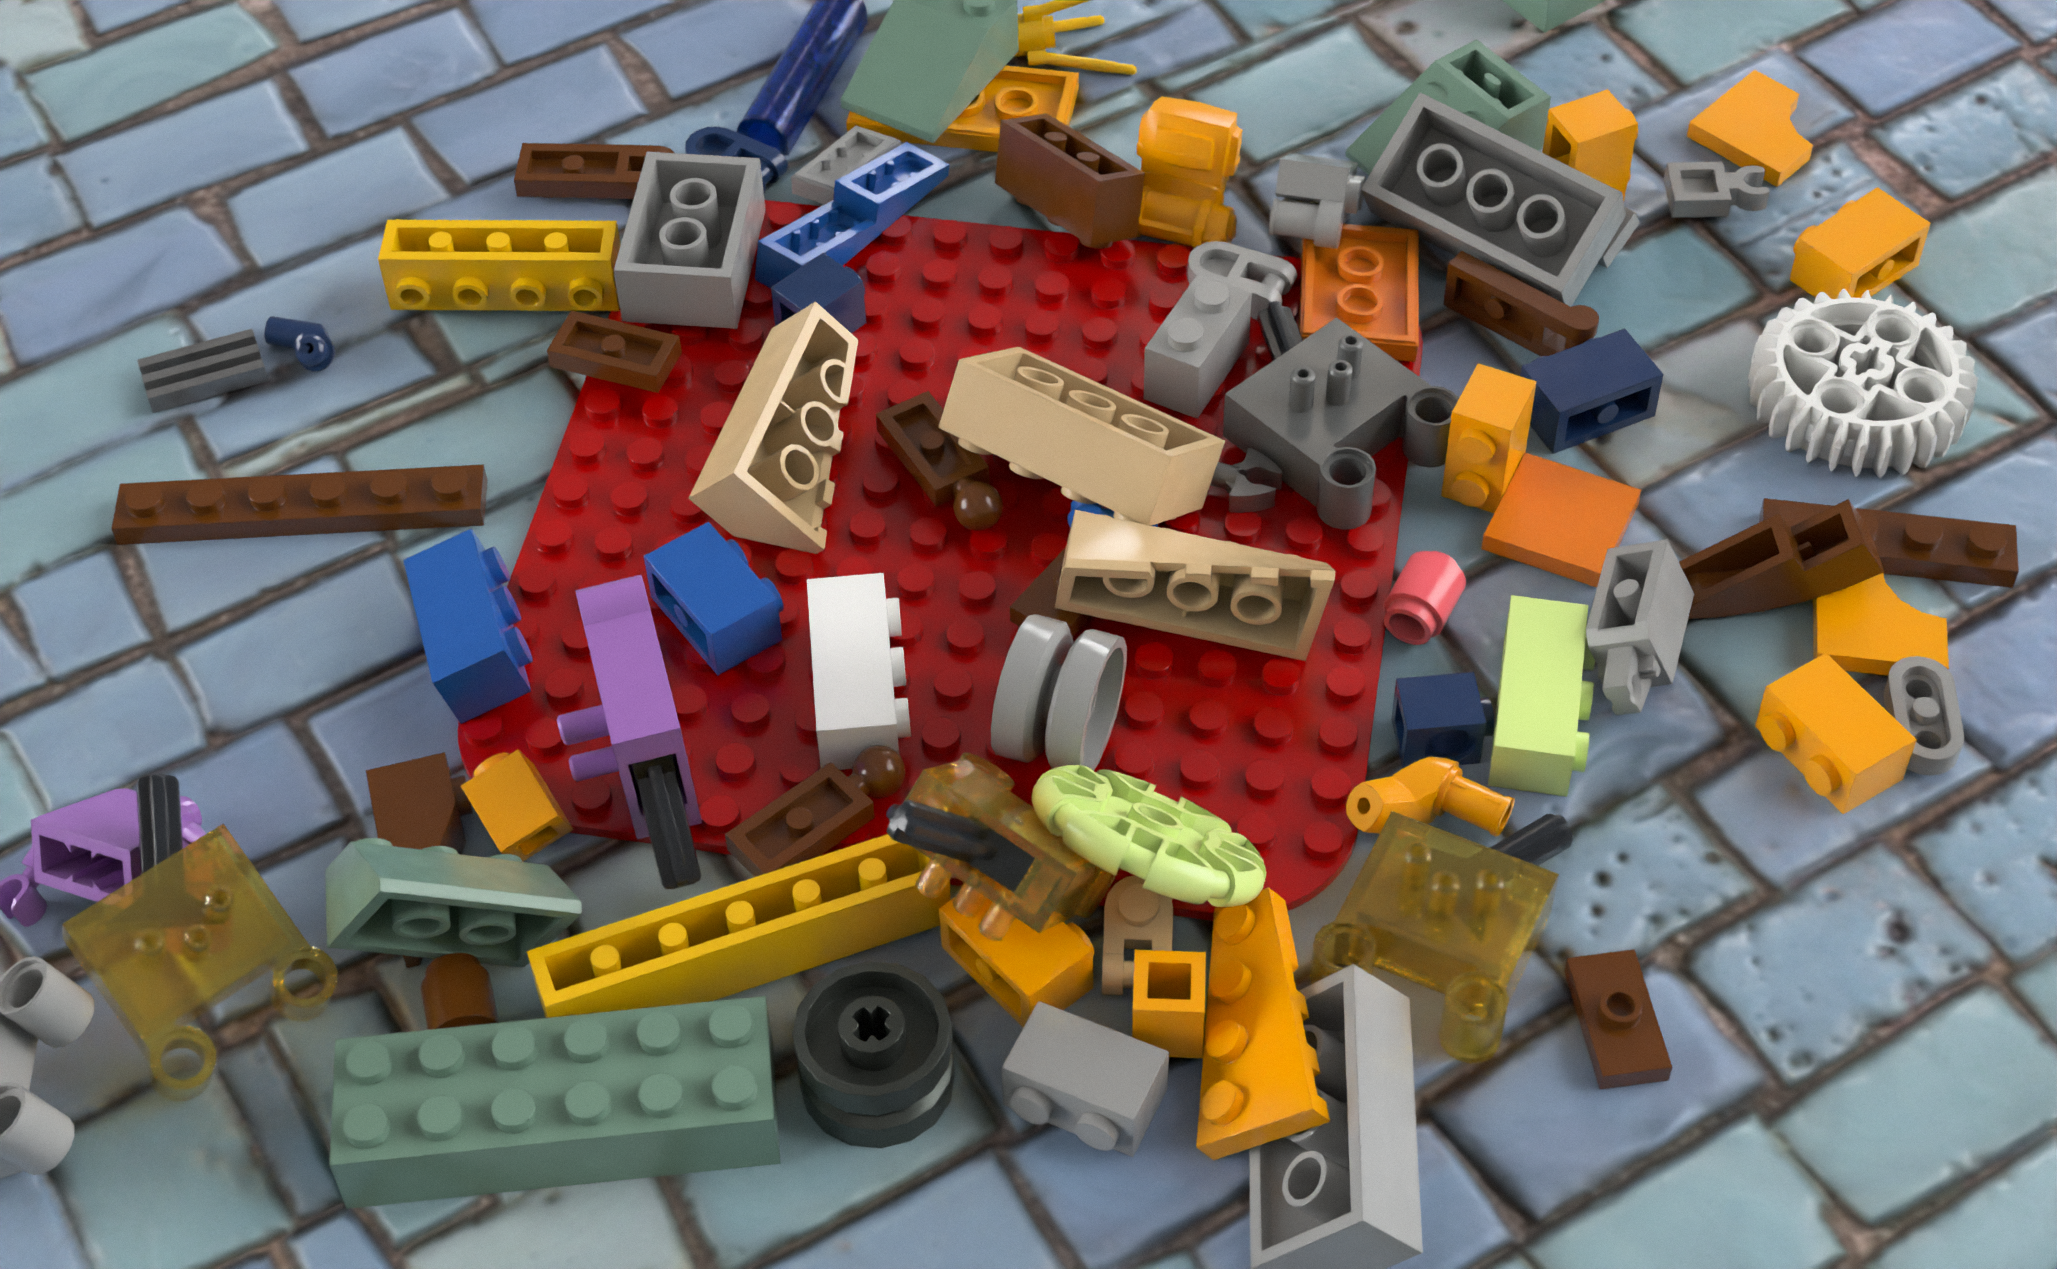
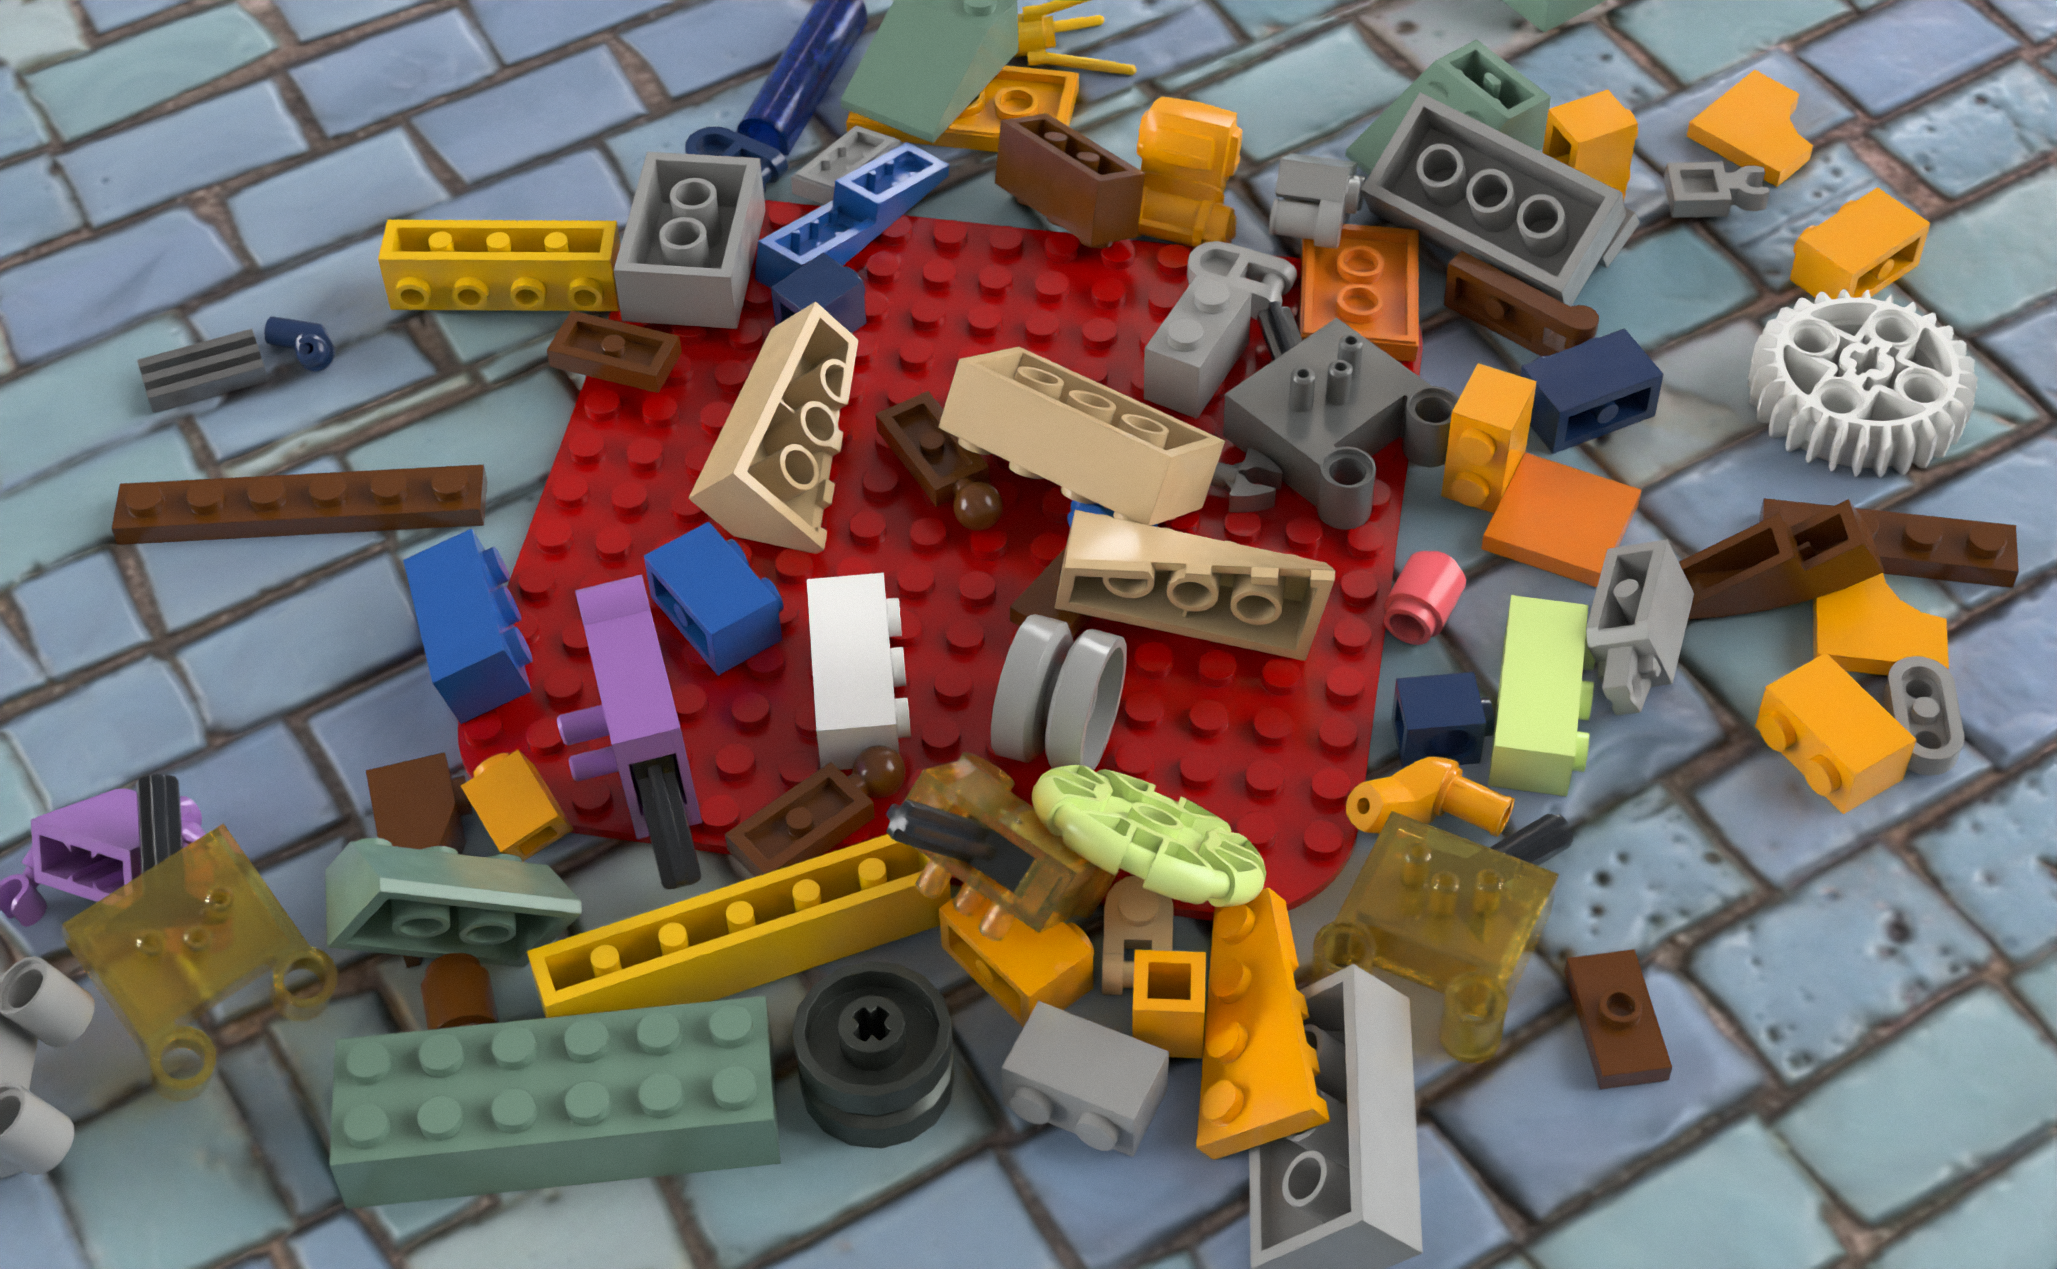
reddish brown plate [514,143,675,199] -> none

